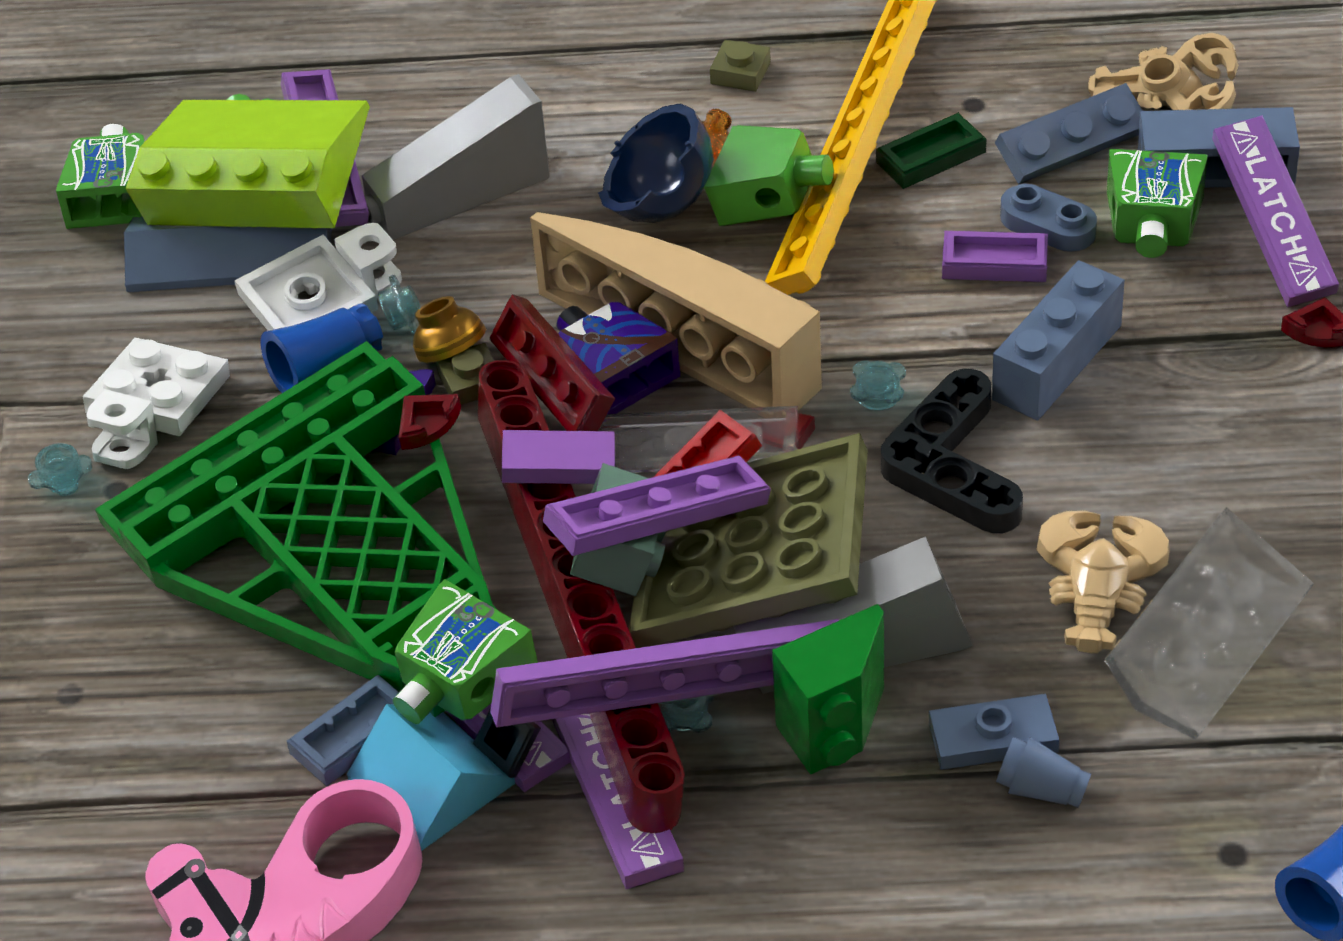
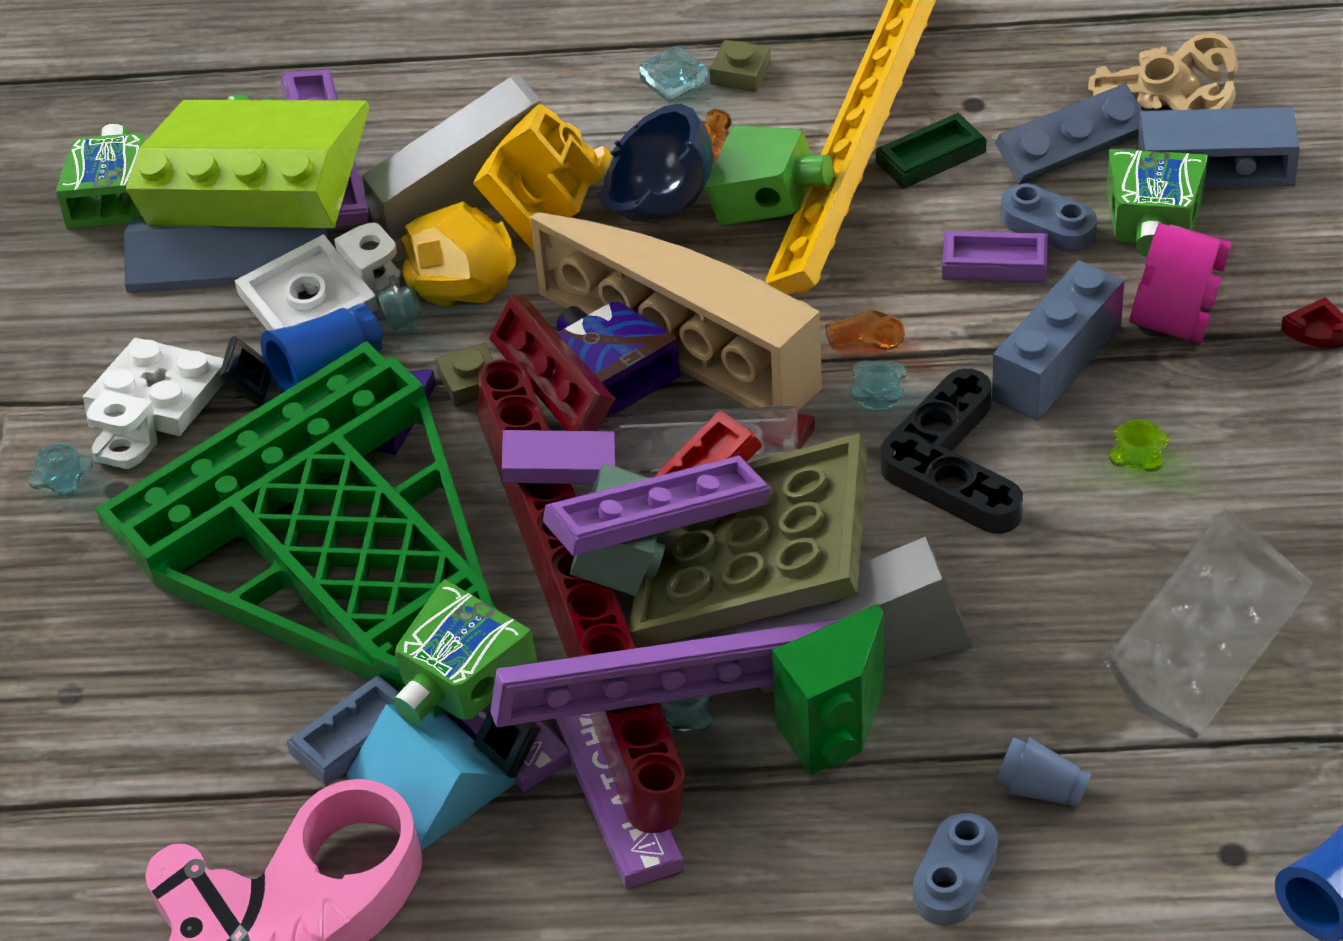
dark red tile [399,394,461,450] -> none
pearl gold piece [413,296,486,363] -> none
sand blue plate [929,694,1059,770] -> none
tan animal [1037,511,1170,653] -> none
medium lavender tile [1212,115,1339,307] -> none
none -> black slope [219,336,271,406]
none -> yellow helmet [401,201,516,307]
none -> yellow slope [473,103,612,252]
none -> clear light blue plate [639,45,708,103]
none -> clear orange arm [825,310,905,351]
none -> sand blue plate [913,813,998,925]
none -> clear neon green plate [1109,419,1169,472]
none -> dark pink brick [1129,223,1232,344]

